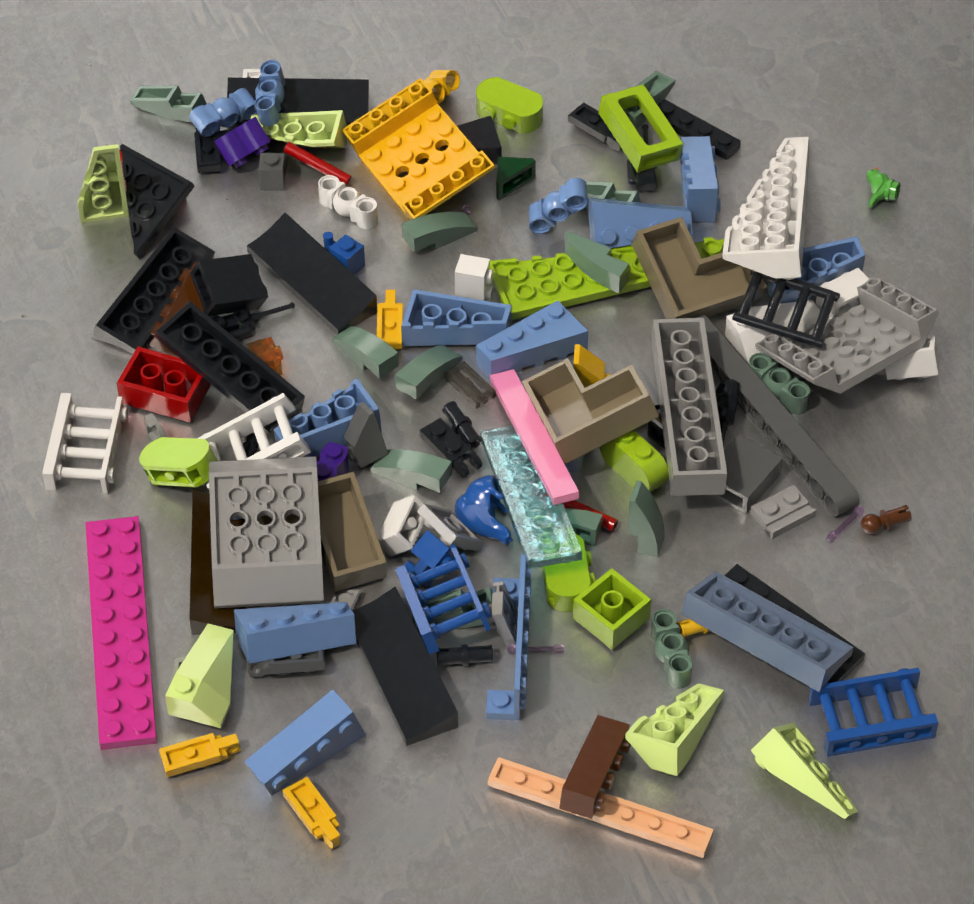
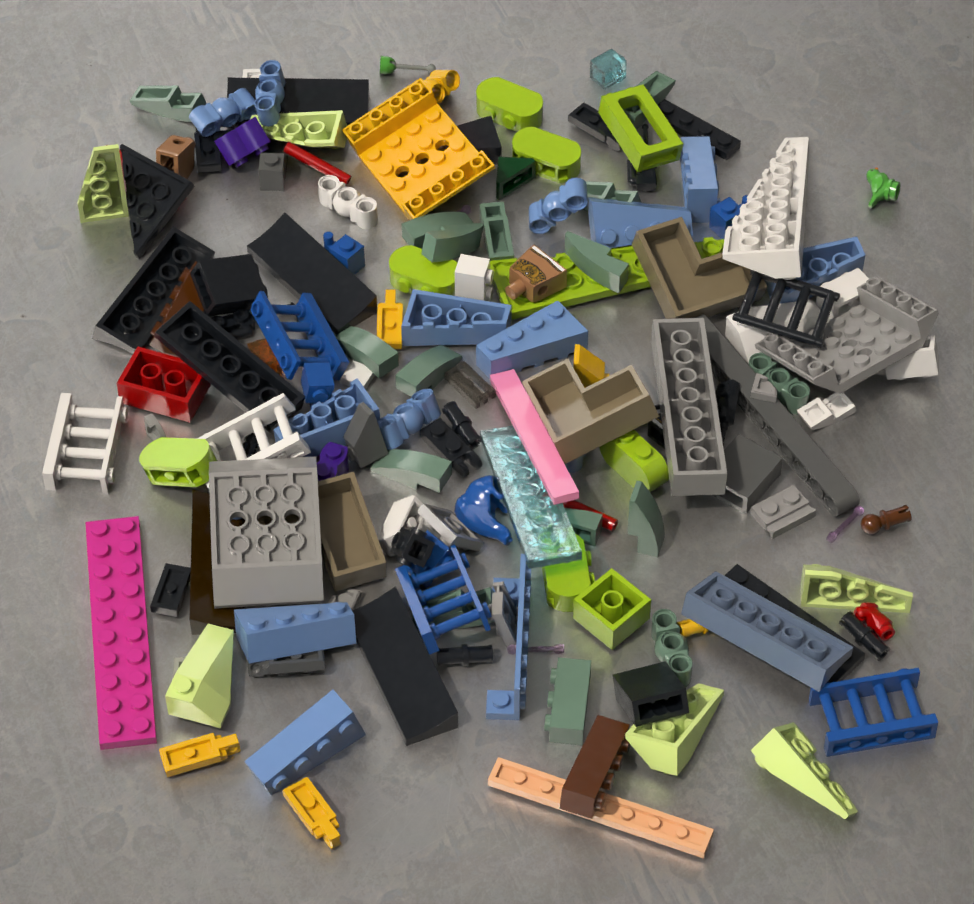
none -> black plate [150,563,191,617]
none -> medium nougat torso [156,135,196,179]
none -> blue fence [250,291,349,381]
none -> blue brick [301,362,335,409]
none -> white tile [341,361,375,390]
none -> medium blue piece [377,388,441,450]
none -> hinge [380,56,436,75]
none -> lime brick [389,245,457,296]
none -> black brick [390,526,435,568]
none -> sand green slope [421,223,484,262]
none -> sand green slope [479,201,514,261]
none -> medium nougat torso [505,244,567,303]
none -> lime brick [512,127,581,183]
none -> sand green brick [544,657,591,746]
none -> clear light blue brick [590,48,627,90]
none -> black brick [612,661,689,727]
none -> blue brick [709,195,748,239]
none -> light grey tile [750,373,777,403]
none -> white slope [797,392,856,430]
none -> yellowish green wedge [801,564,913,613]
none -> black pin [839,611,890,661]
none -> red arm [854,602,895,641]

